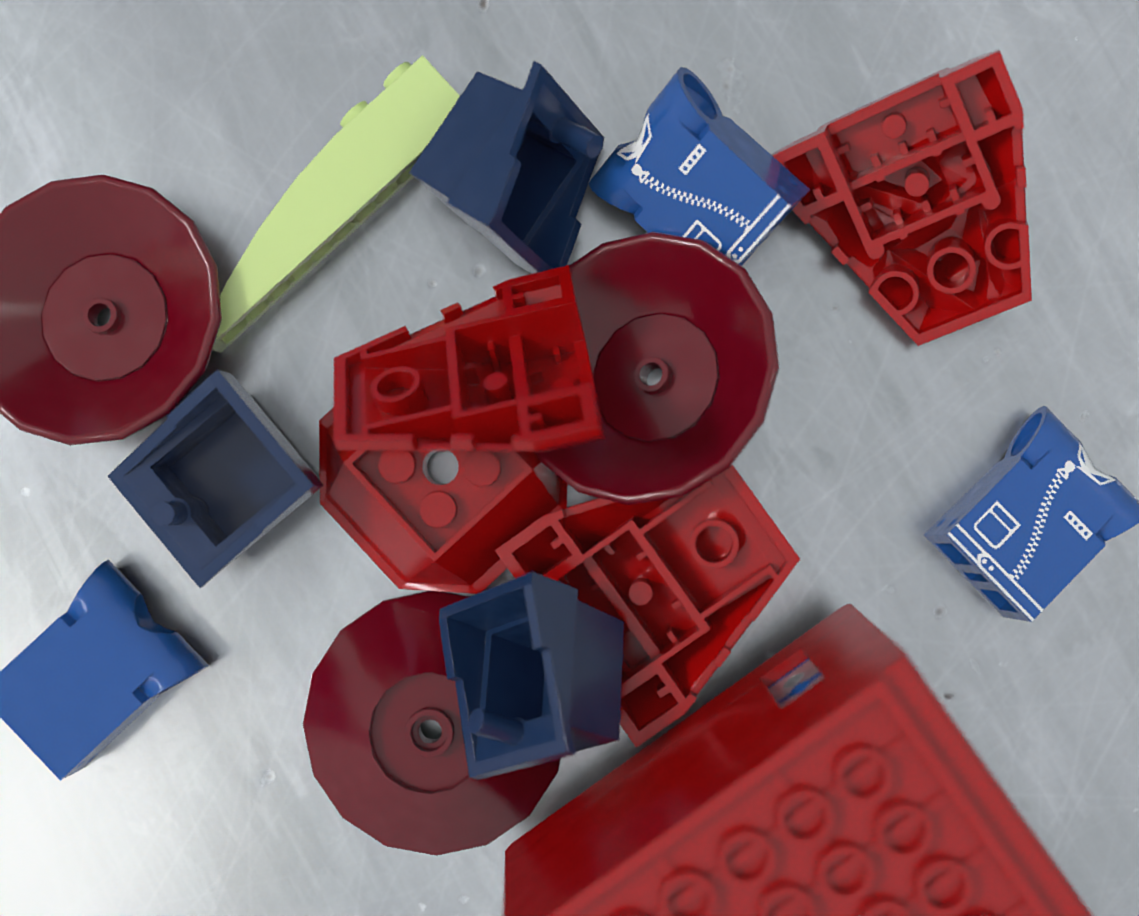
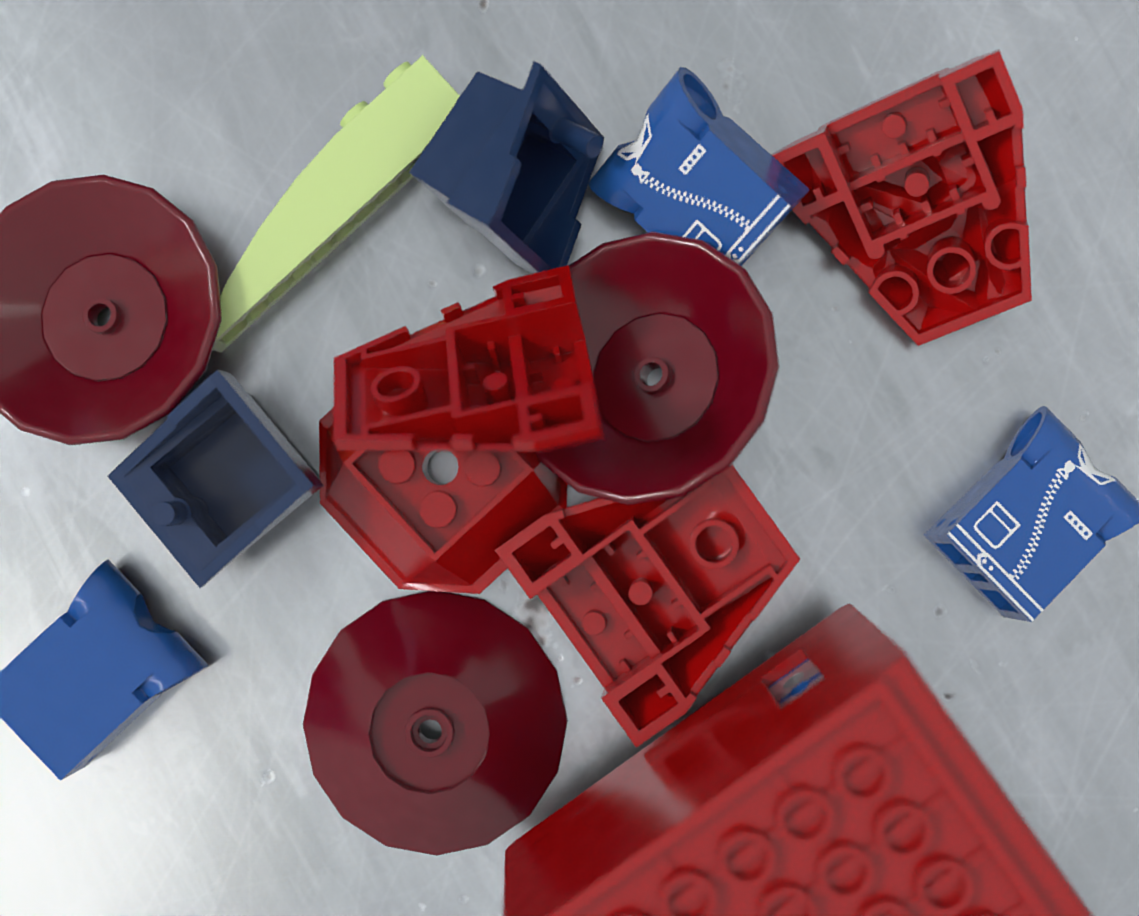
dark blue piece [439,572,624,780] -> none

